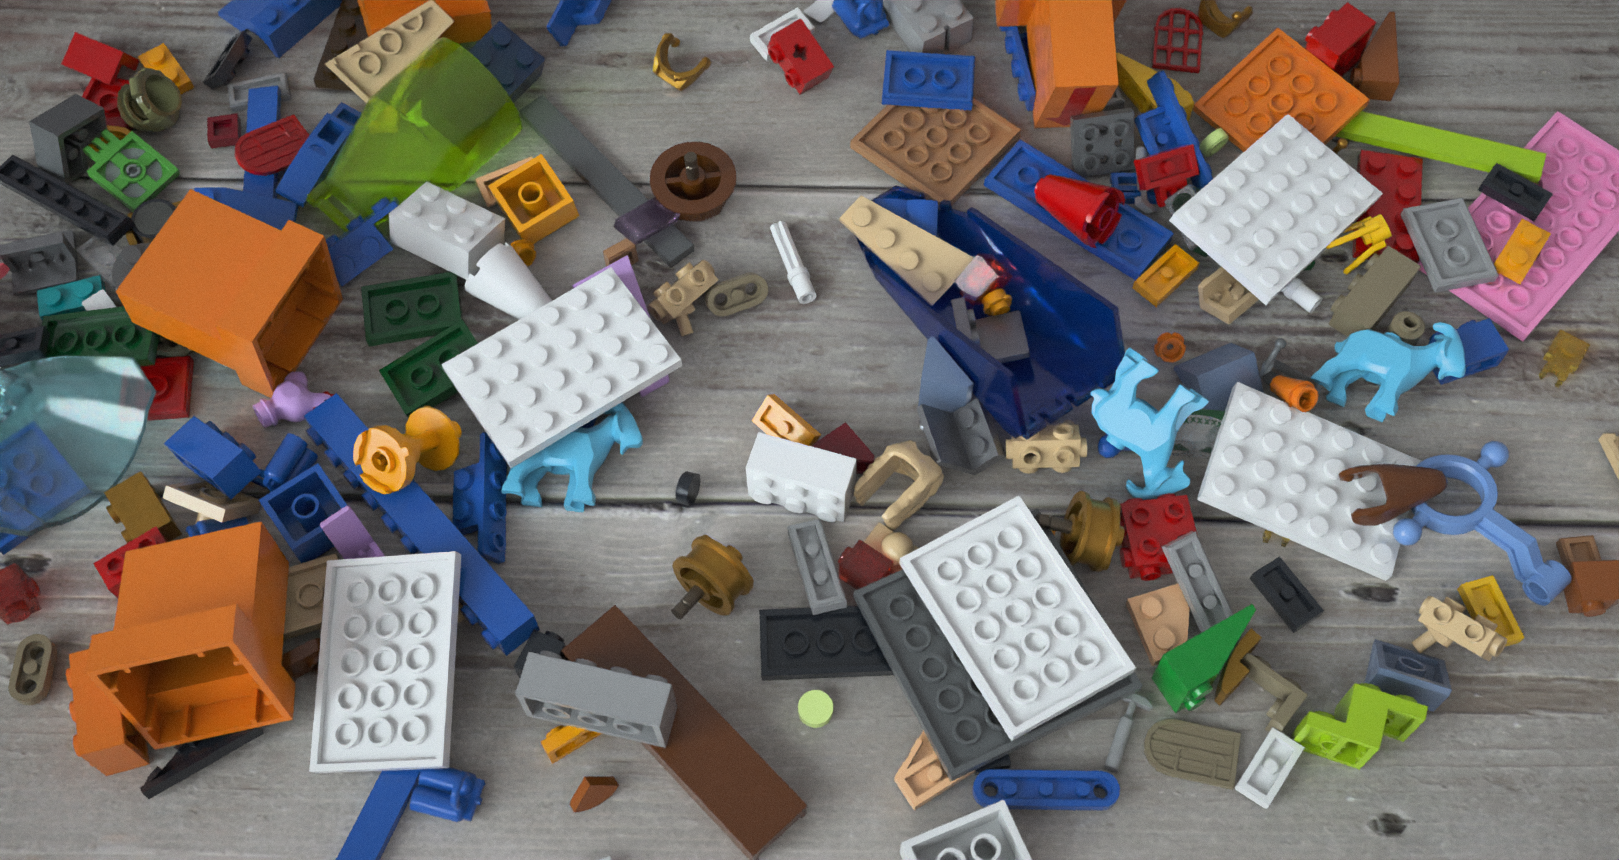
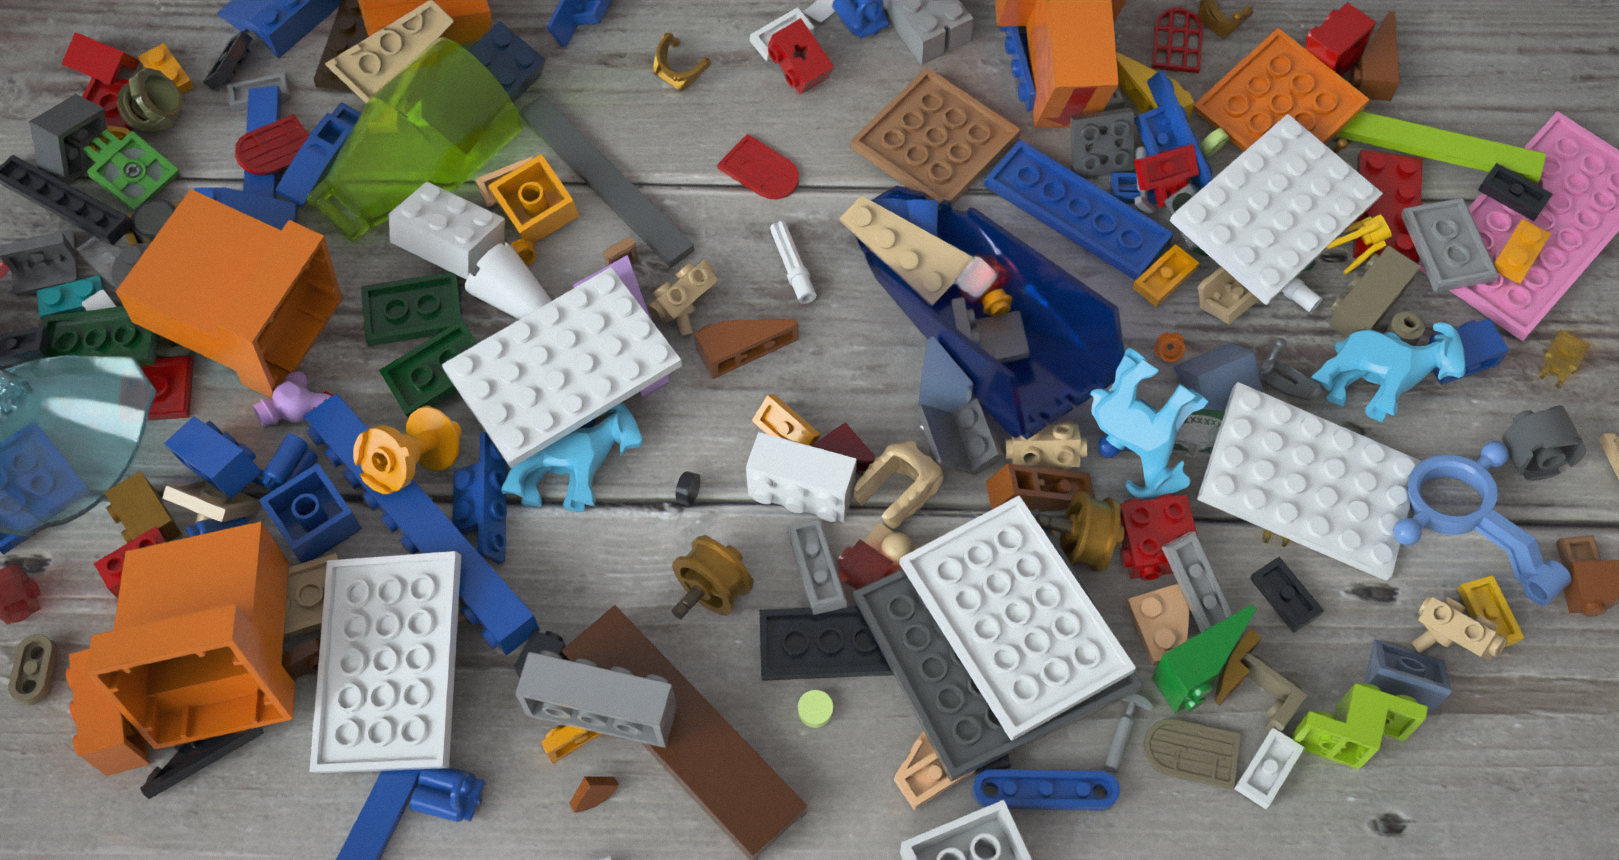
dark red plate [207,113,241,149] -> none
lavender bracket [320,505,385,559] -> none
blue bracket [326,196,399,286] -> none
clear purple tile [614,197,680,245] -> none
reddish brown piece [650,141,737,222] -> none
dark tan plate [705,272,768,317] -> none
blue tile [882,50,975,111] -> none
red cone [1034,174,1125,248] -> none
orange cone [1270,375,1318,412] -> none
reddish brown animal [1338,464,1448,526] -> none
none -> dark orange slope [694,319,799,379]
none -> red window [717,134,799,200]
none -> dark orange slope [986,463,1095,512]
none -> dark grey brick [1502,405,1586,481]

